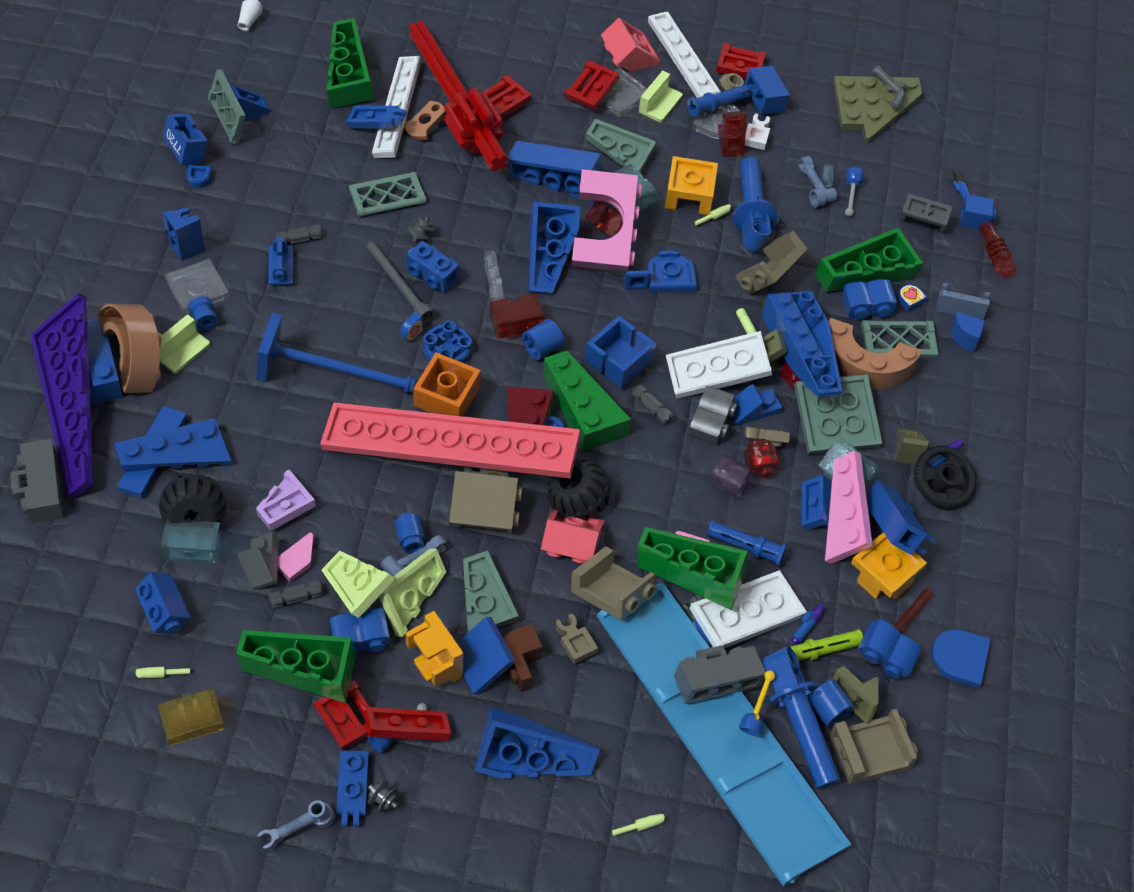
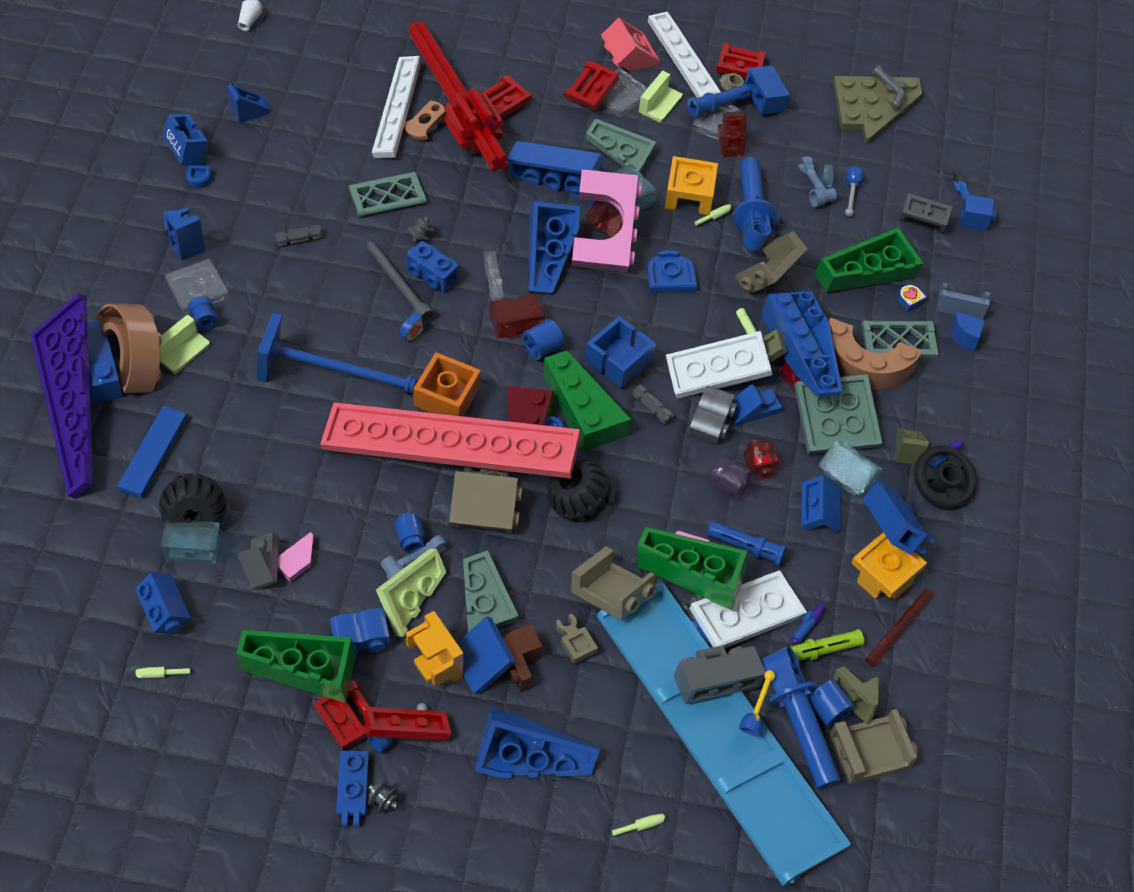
dark grey piece [10,439,64,523] -> none
blue wing [114,418,231,470] -> none
clear yellow brick [158,688,225,746] -> none
sand green window [208,69,246,146] -> none
lavender wing [256,470,316,531] -> none
sand blue brick [257,800,335,851] -> none
blue hinge [268,237,293,285] -> none
dark grey axle [269,580,323,608] -> none
yellowish green wing [322,551,396,618] -> none
green wedge [326,18,374,109] -> none
blue hinge [346,106,407,128] -> none
blue tile [423,320,472,363] -> none
coral slope [541,510,604,564] -> none
blue slope [623,271,650,289] -> none
white plate [743,114,770,150] -> none
dark tan plate [744,427,790,446] -> none
bright pink wing [825,450,873,564] -> none
blue brick [842,279,897,319] -> none
blue brick [857,619,922,679] -> none
blue tile [931,630,991,689] -> none
clear red hinge [979,221,1015,277] -> none

